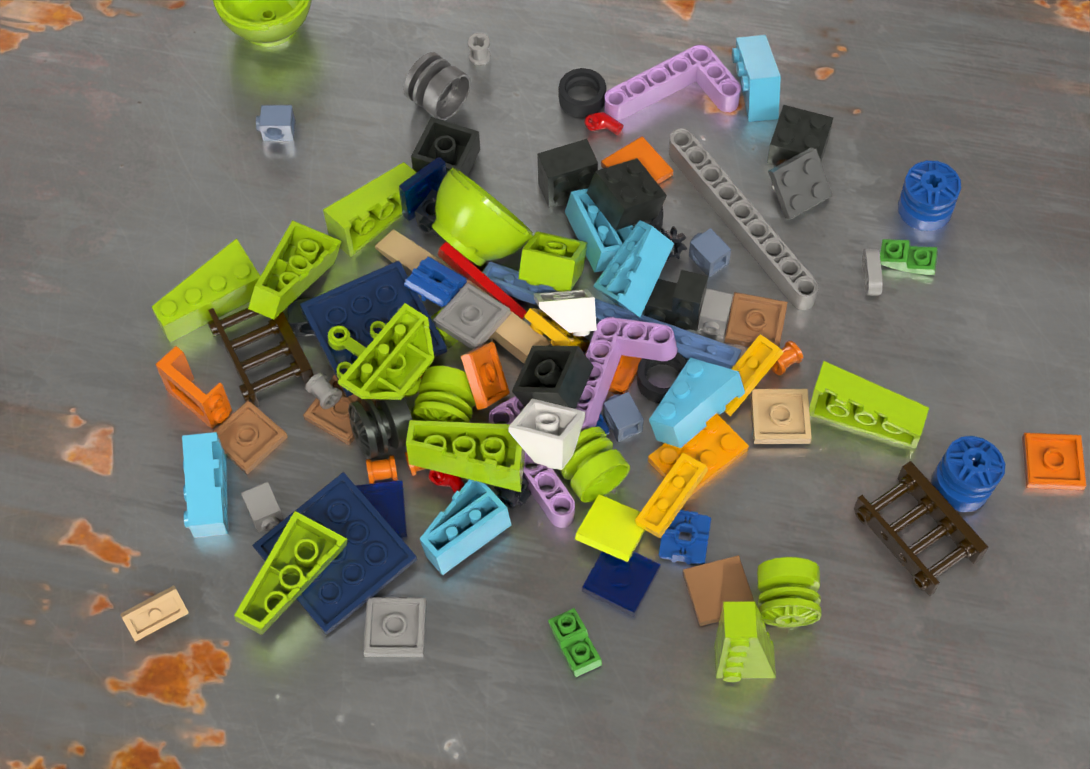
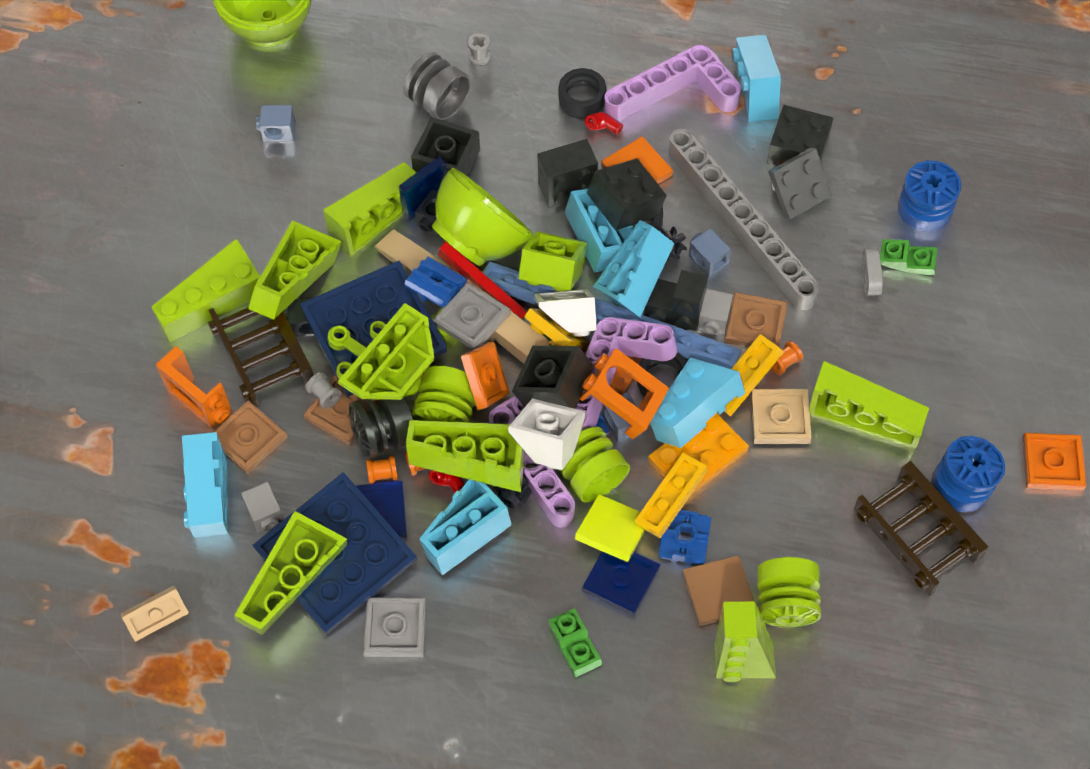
none -> orange panel [579,348,669,439]

